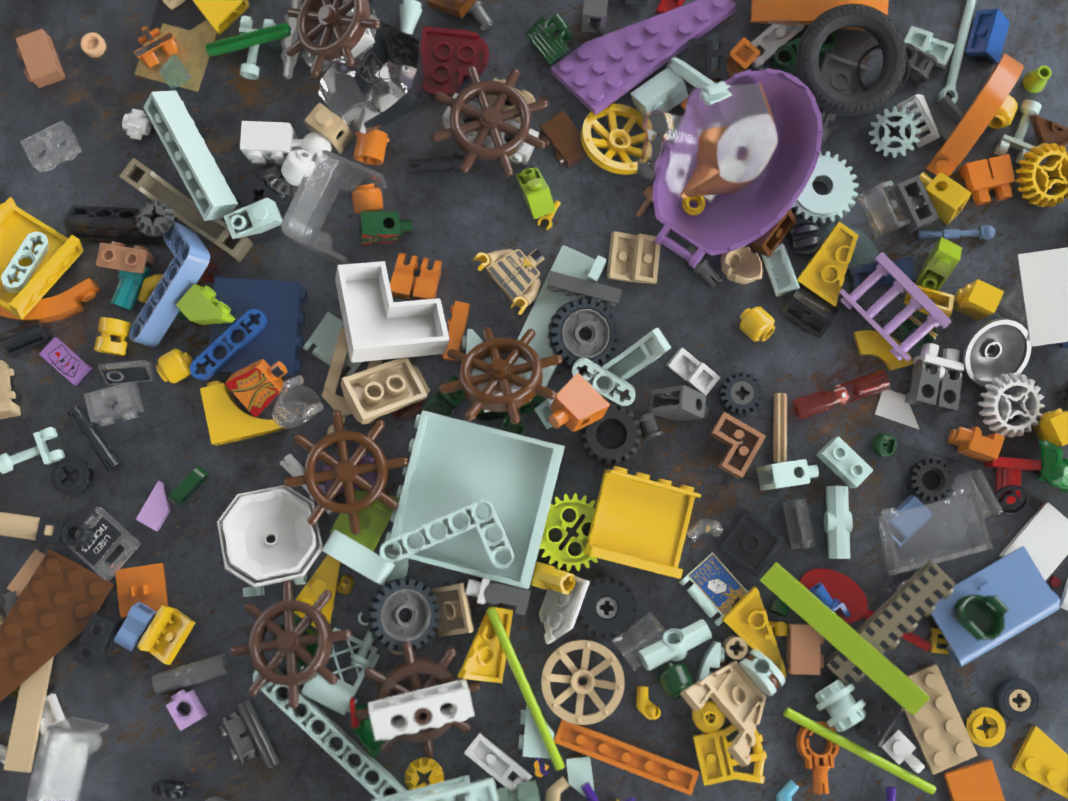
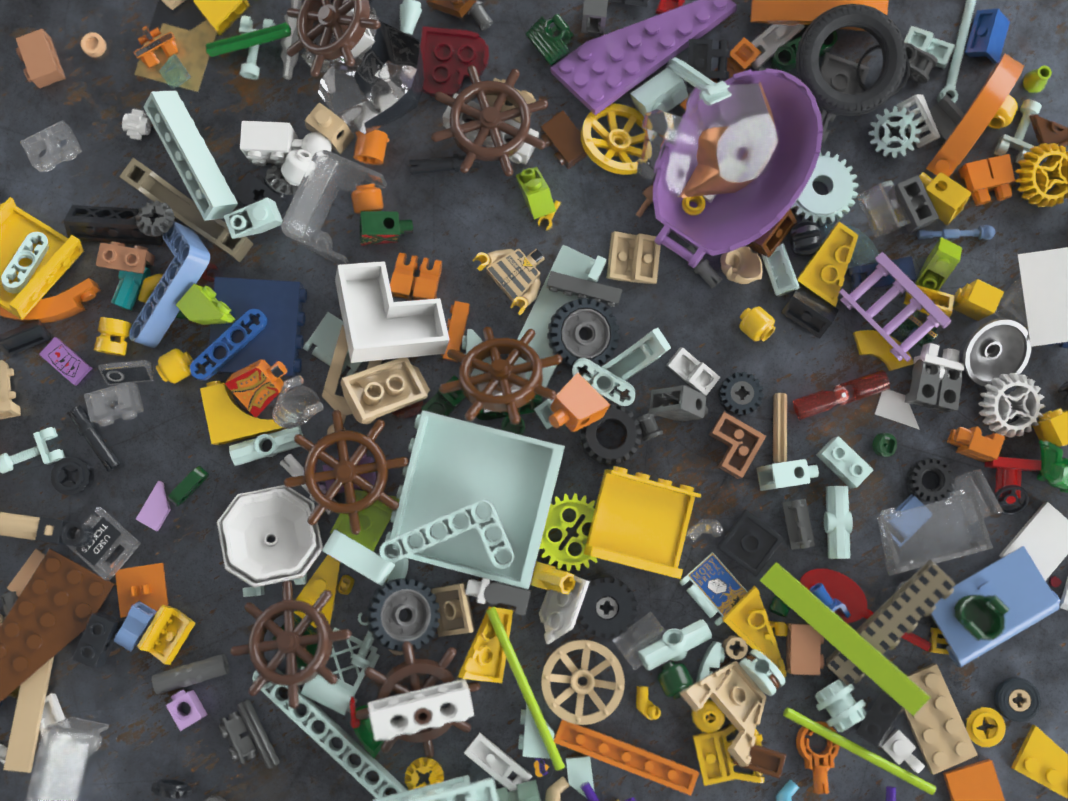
none -> light aqua piece [229,425,303,466]
none -> reddish brown tile [731,744,787,779]

